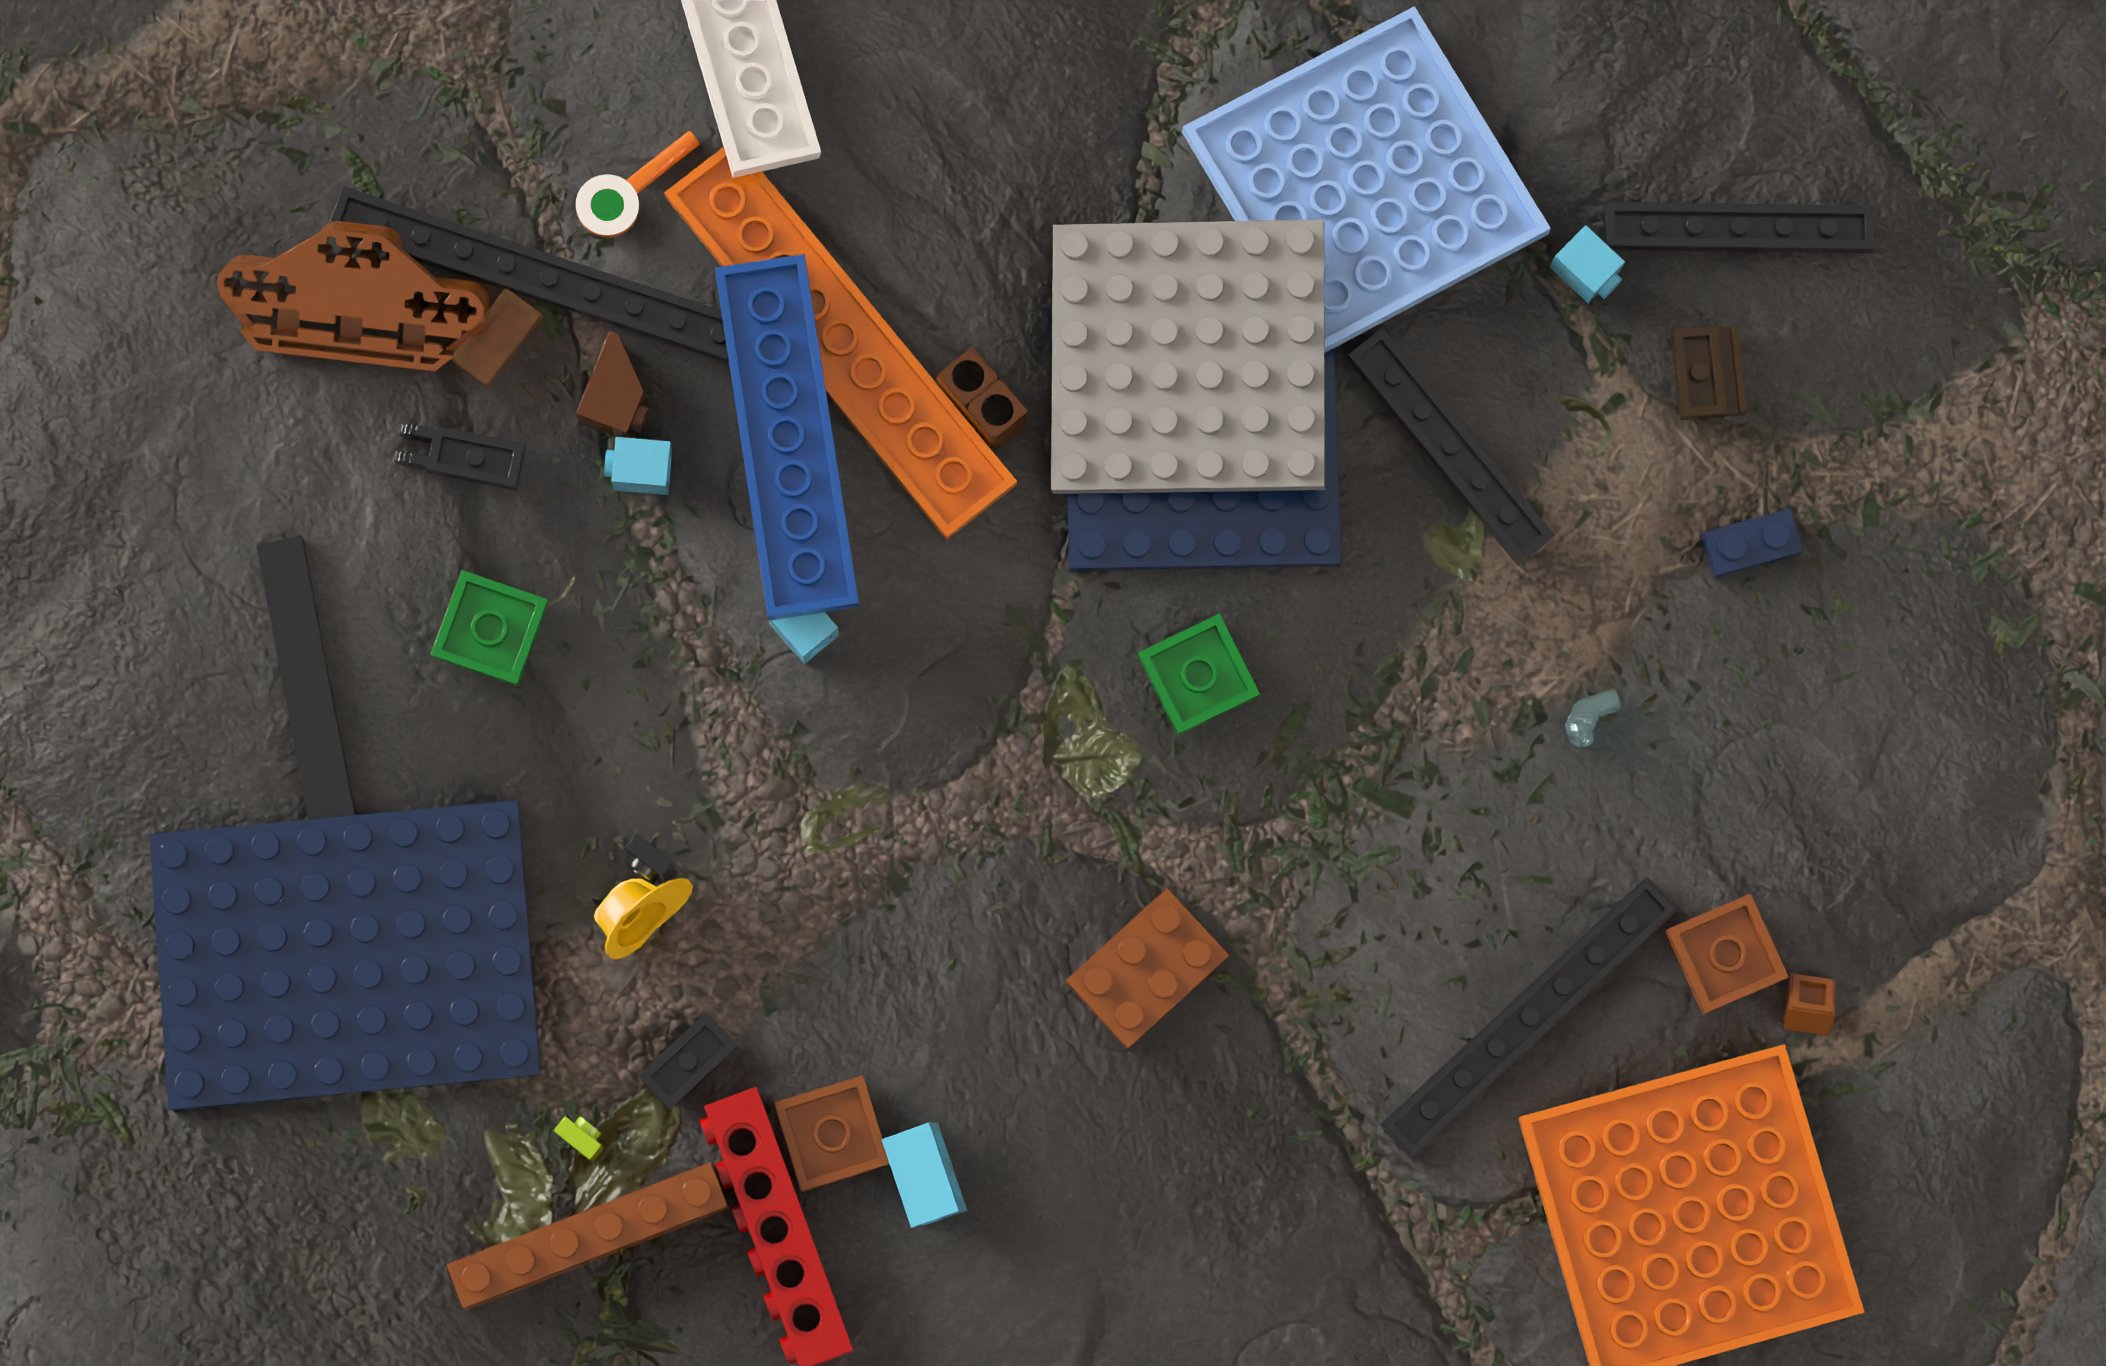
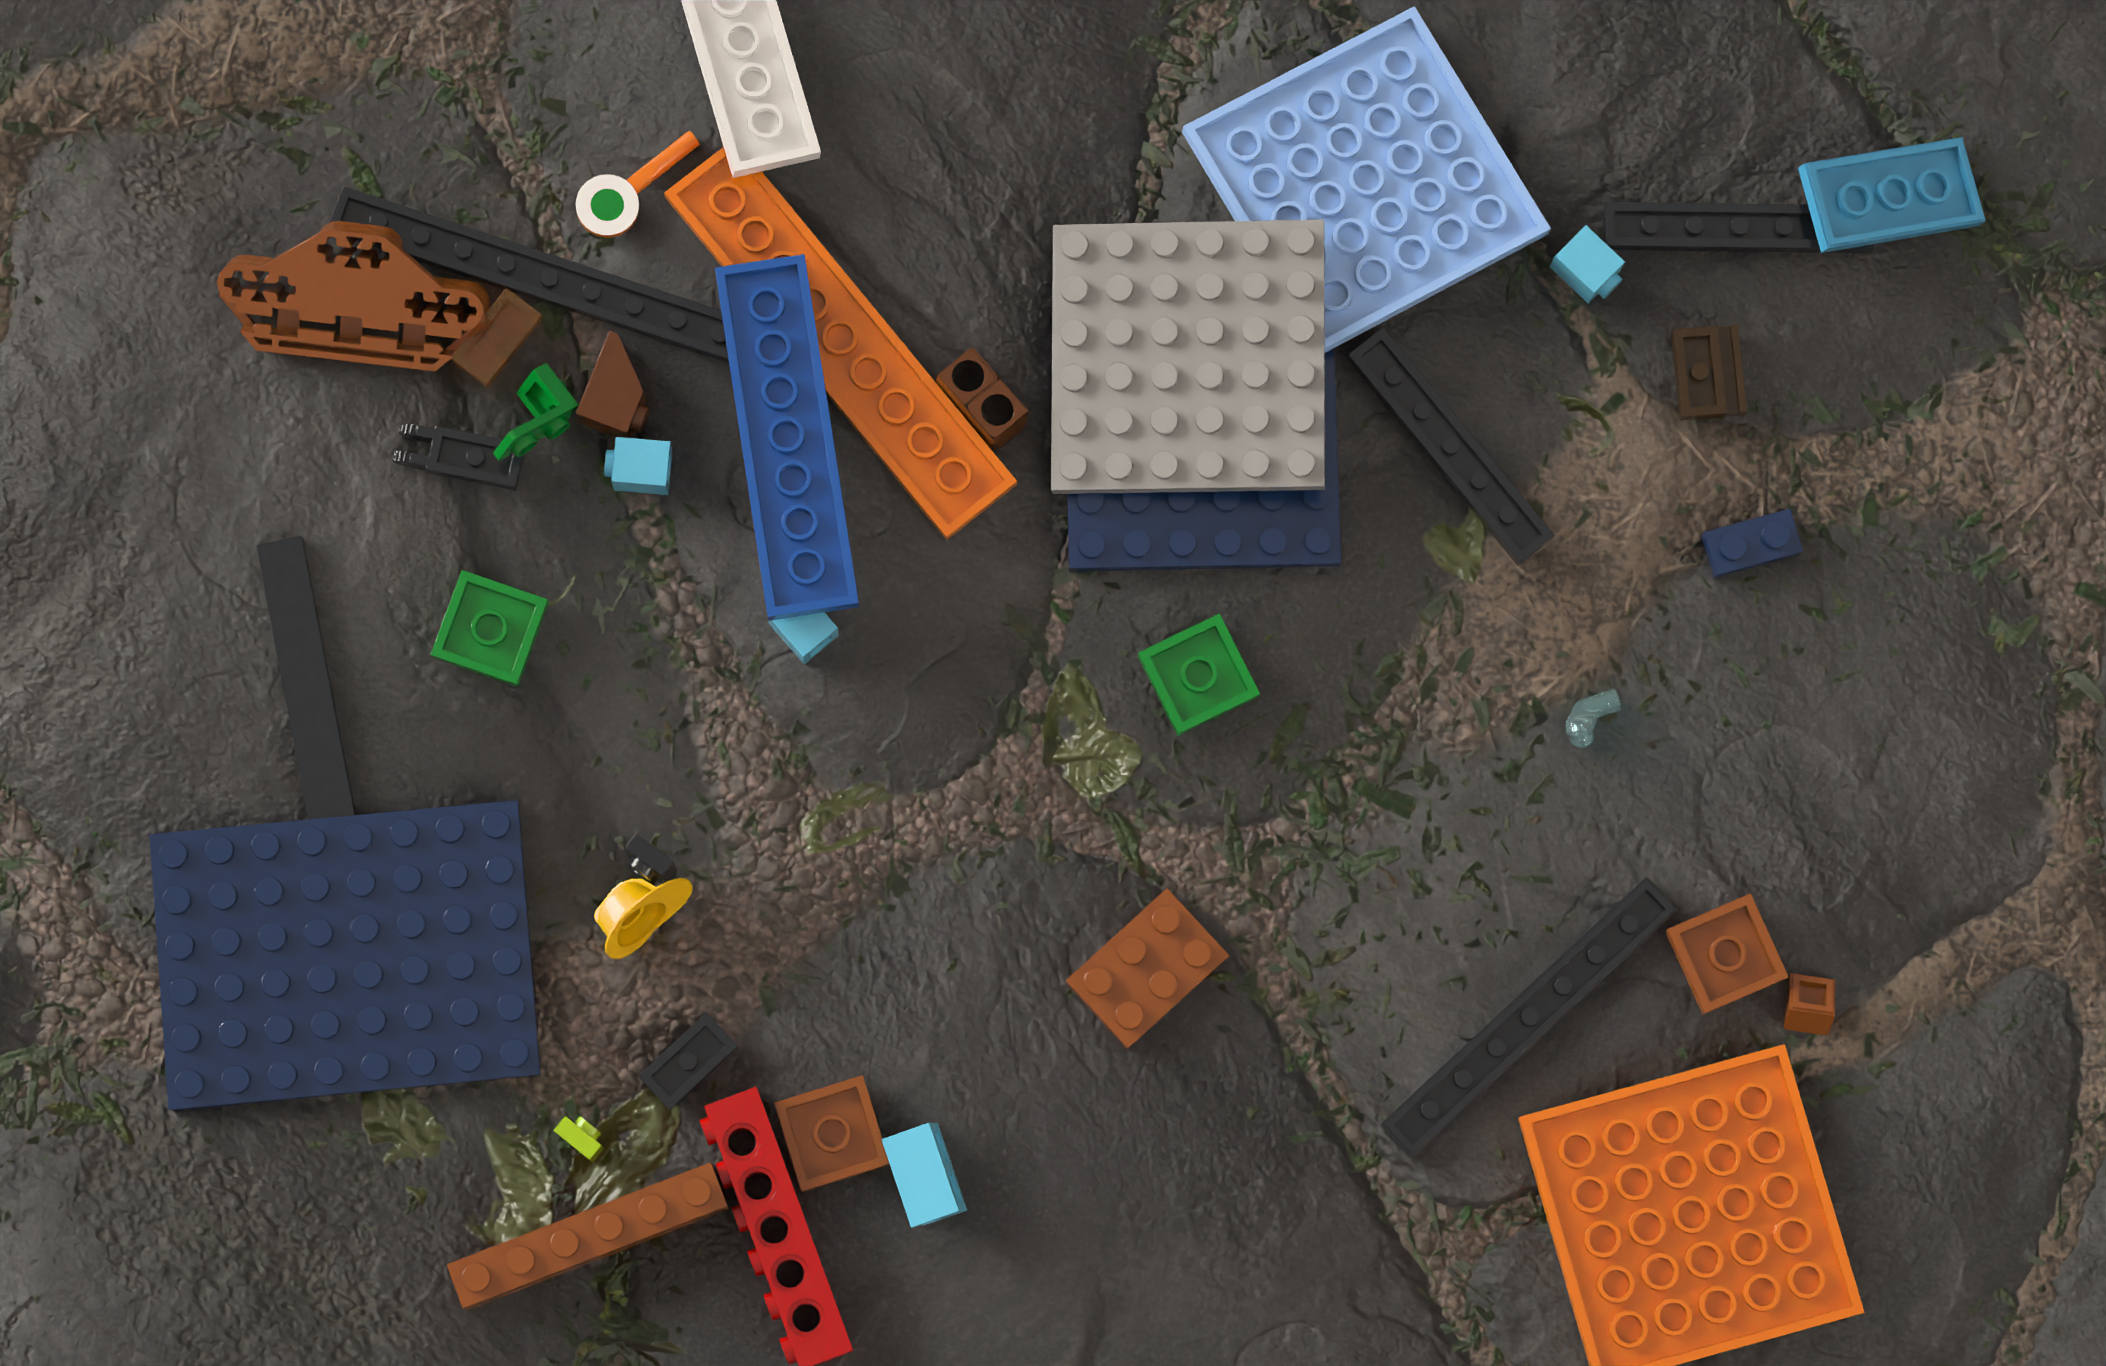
none -> green bracket [493,363,579,461]
none -> dark azure tile [1798,137,1986,253]

